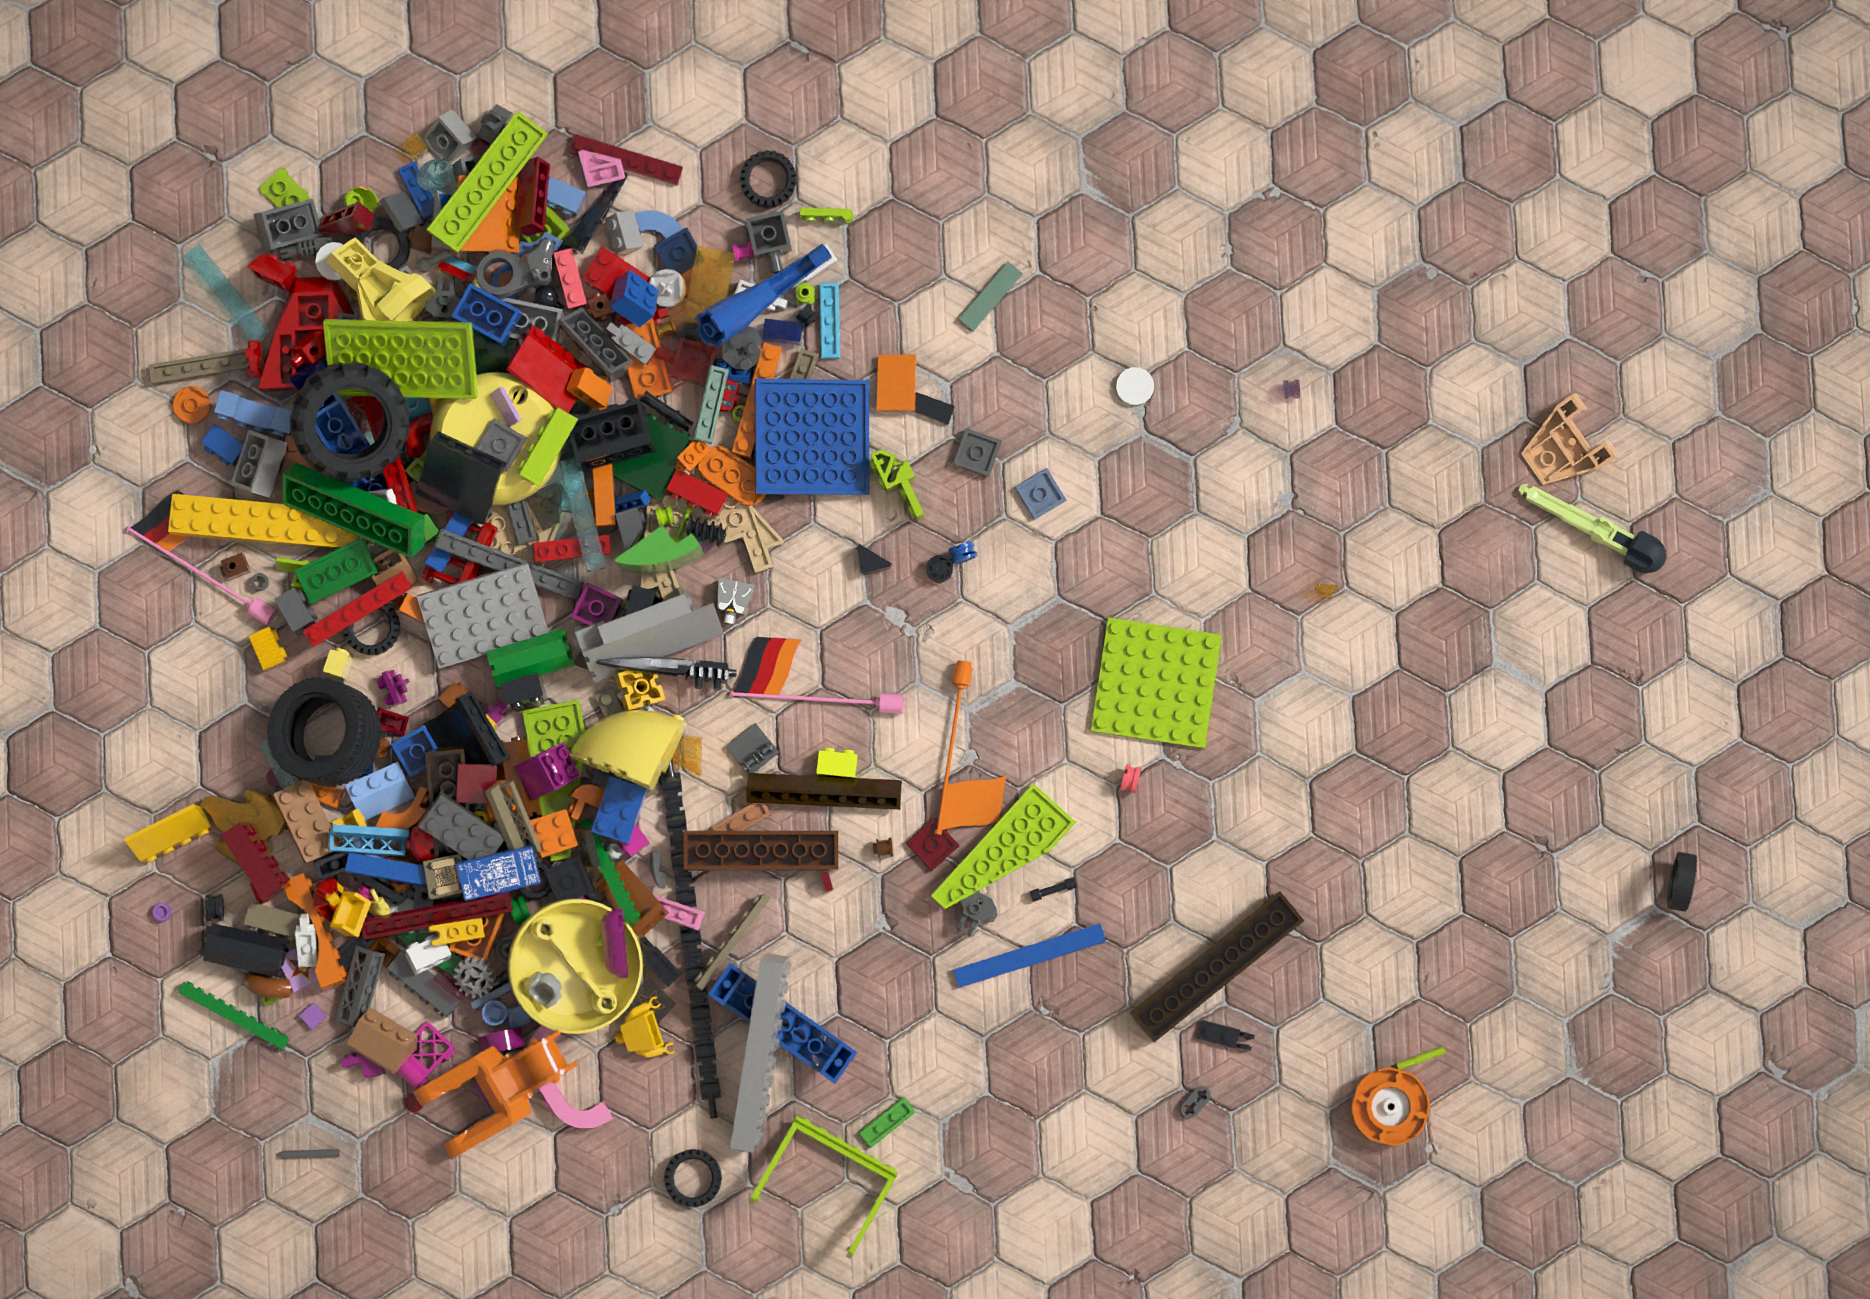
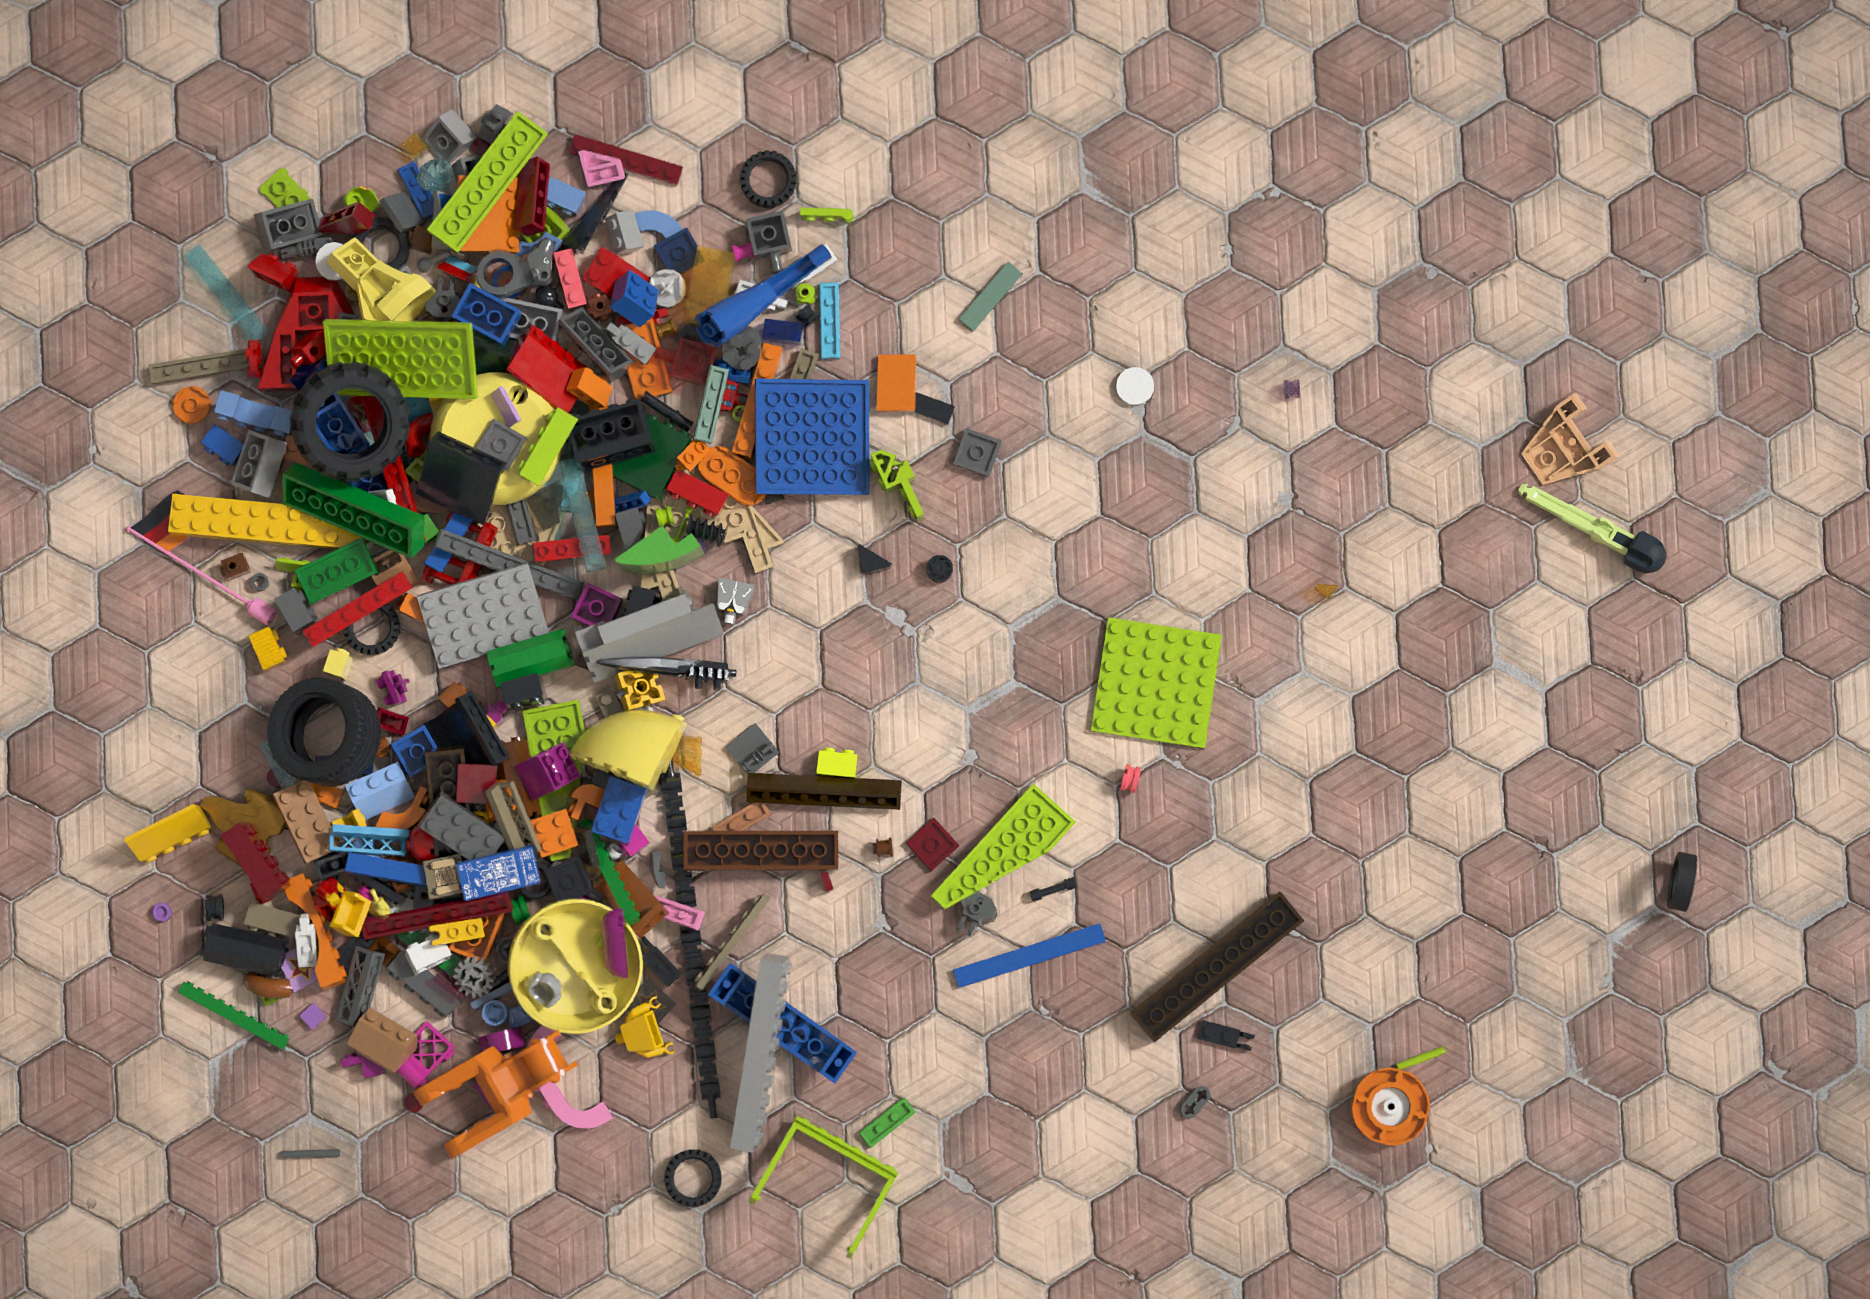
flag [729,637,904,714] -> none
orange flag [934,660,1006,835] -> none
blue wheel [948,541,978,564] -> none
sand blue tile [1014,468,1067,520] -> none

